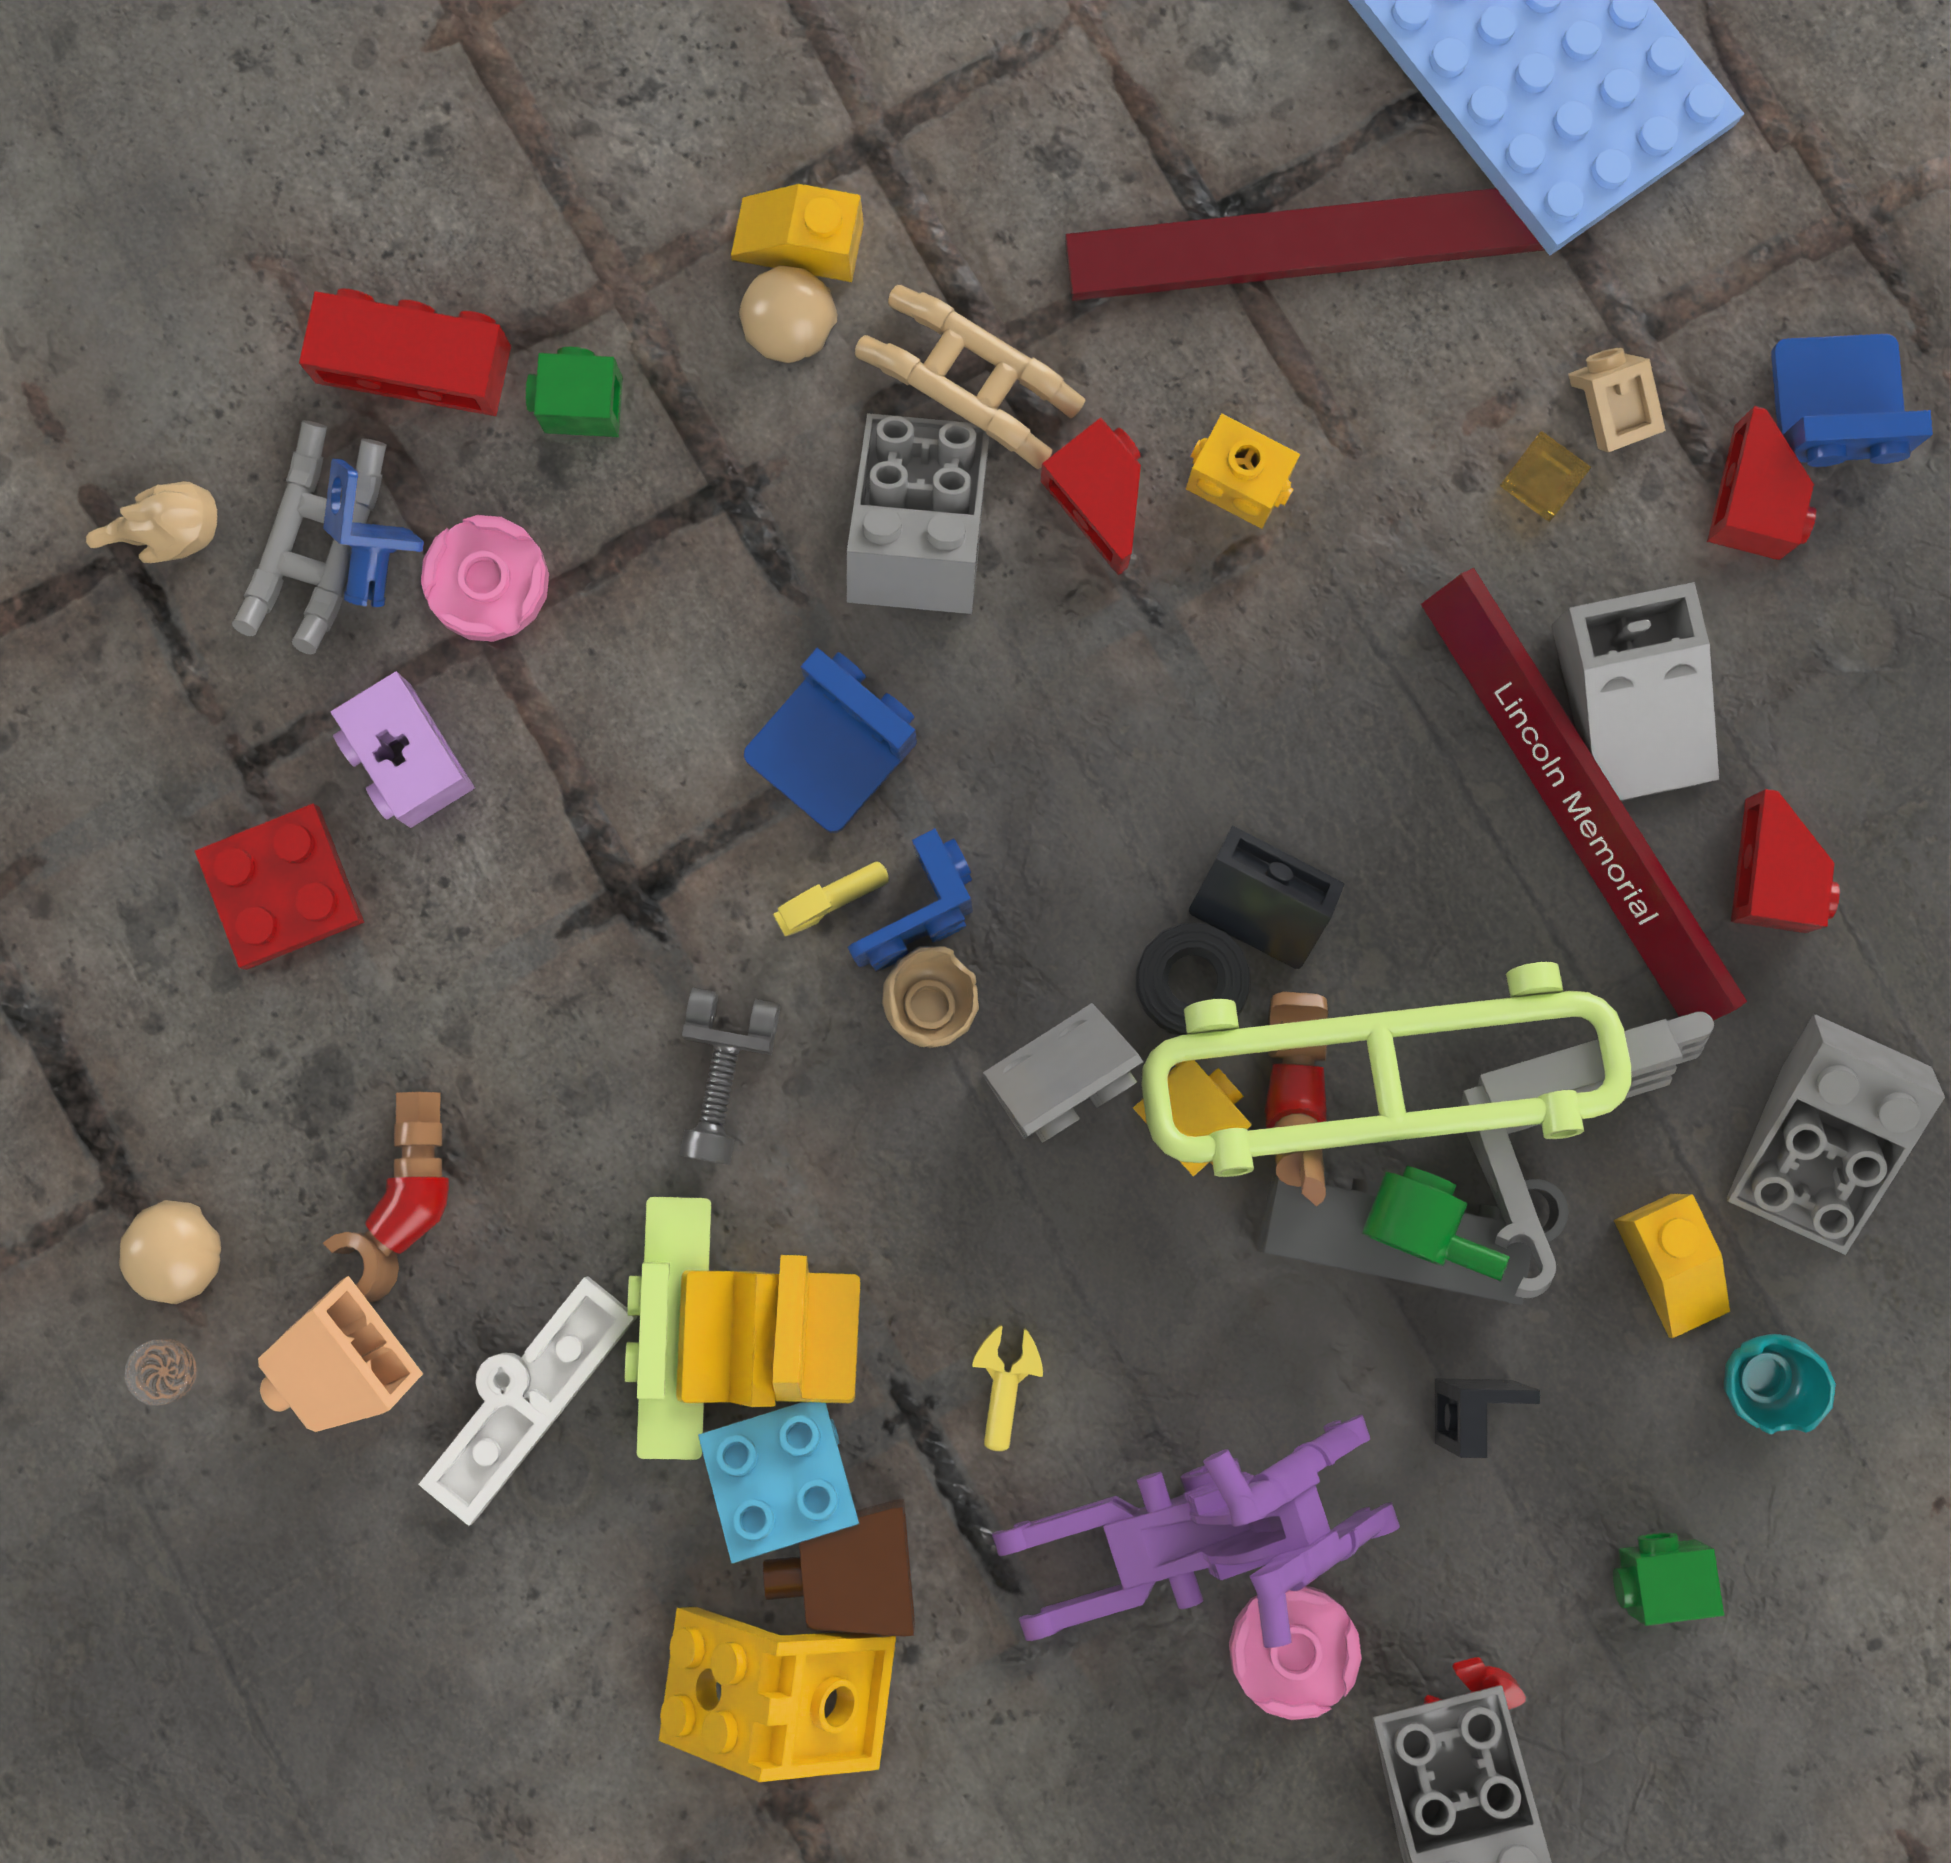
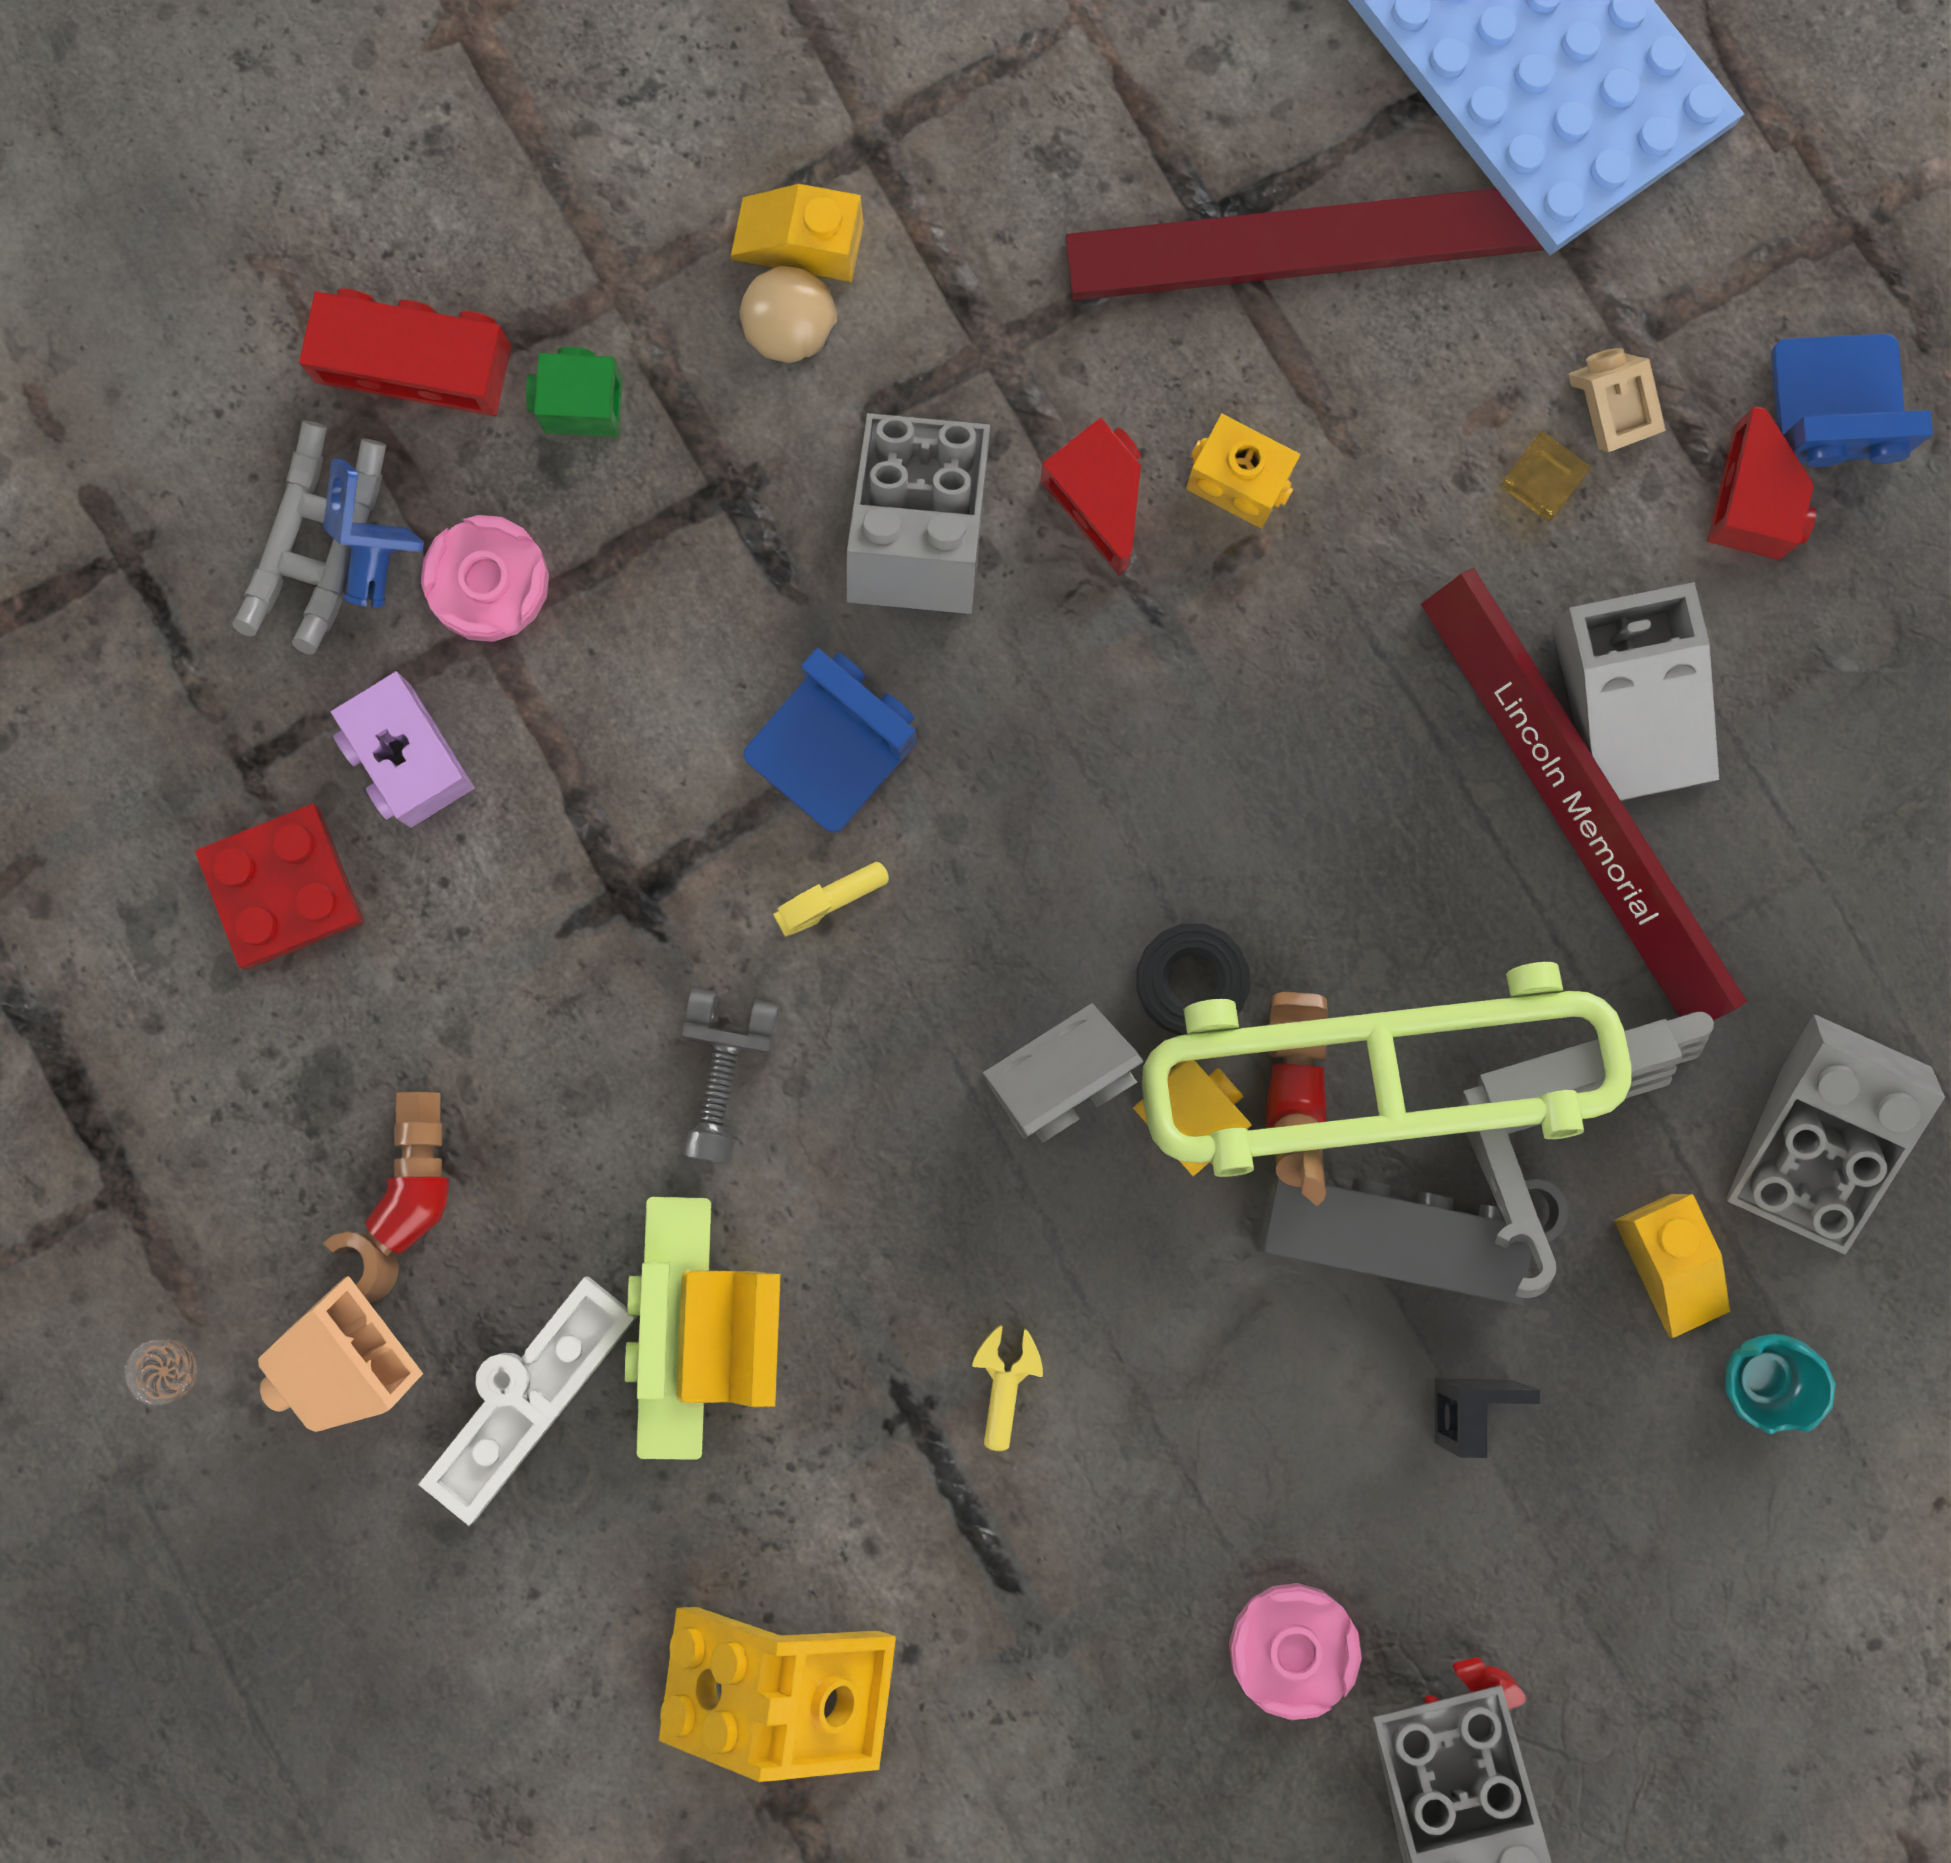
tan piece [86,481,217,563] -> none
tan hair [119,1200,221,1304] -> none
medium azure hinge [698,1402,860,1564] -> none
reddish brown torso [763,1499,915,1637] -> none
yellow panel [772,1255,861,1403] -> none
blue bracket [847,828,973,972] -> none
tan piece [855,285,1085,469] -> none
tan hair [882,946,979,1048] -> none
medium lavender piece [992,1415,1400,1648] -> none
black panel [1189,825,1345,969] -> none
green piece [1362,1166,1510,1282] -> none
green brick [1613,1533,1724,1626] -> none
red slope [1731,789,1840,933] -> none

